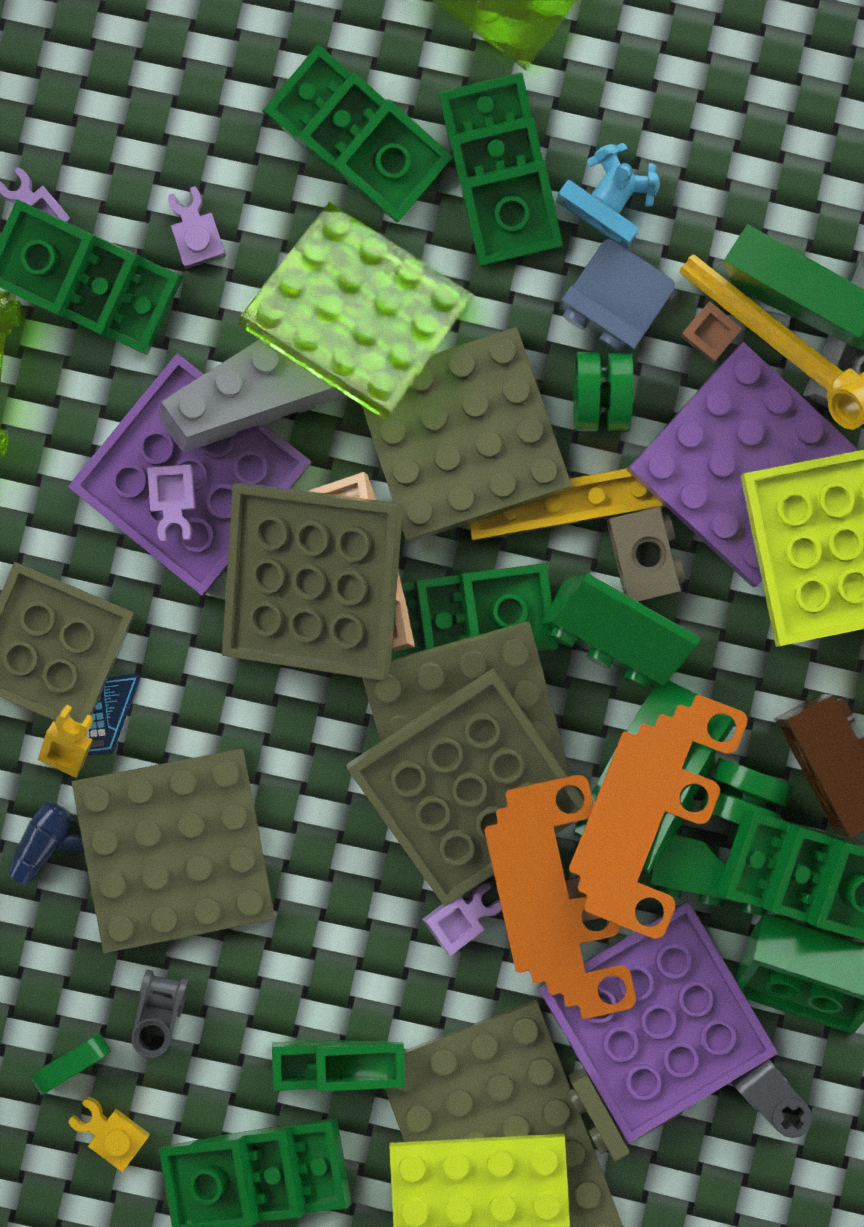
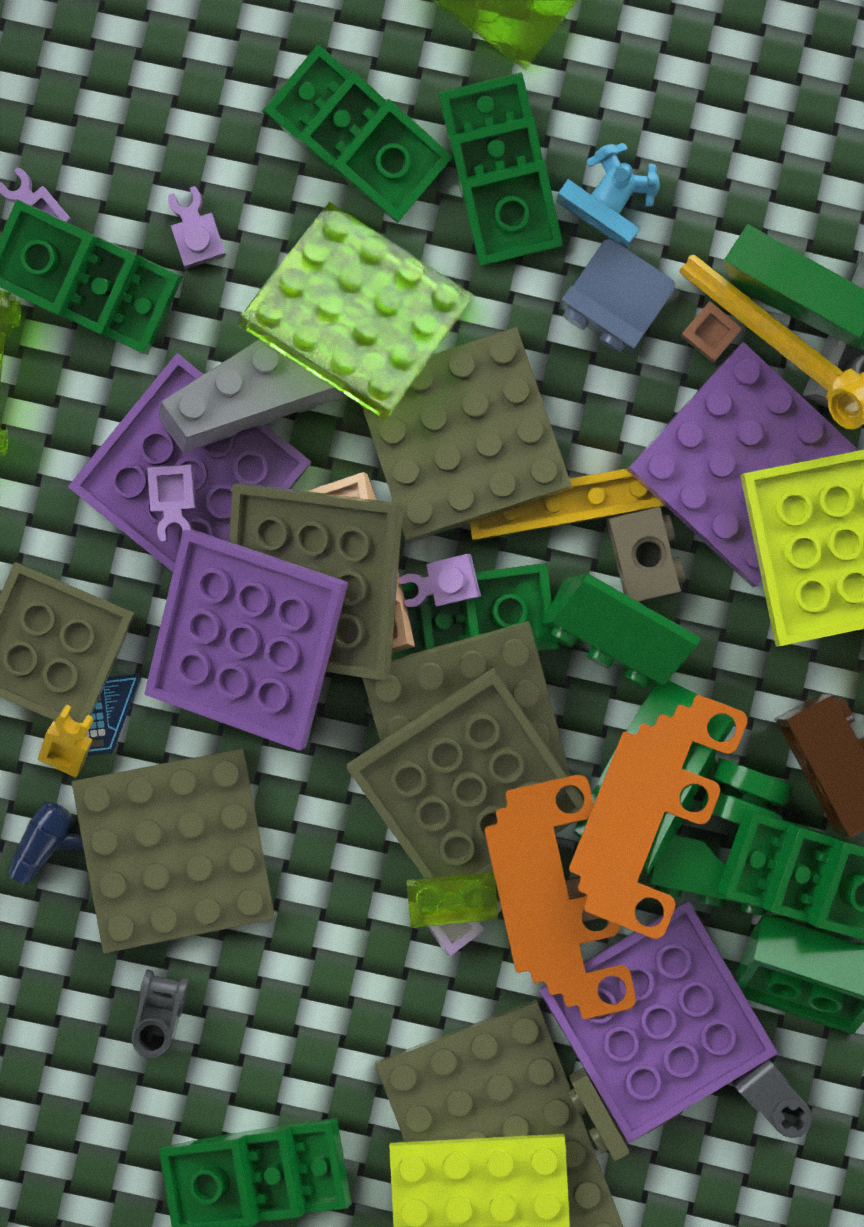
green beam [29,1033,111,1095] -> none
yellow plate [68,1096,150,1172] -> none
green slope [272,1040,405,1092] -> none
green wheel [573,352,633,432] -> none
none -> medium lavender plate [144,529,348,751]
none -> lavender plate [399,554,481,607]
none -> clear neon green plate [406,872,498,928]

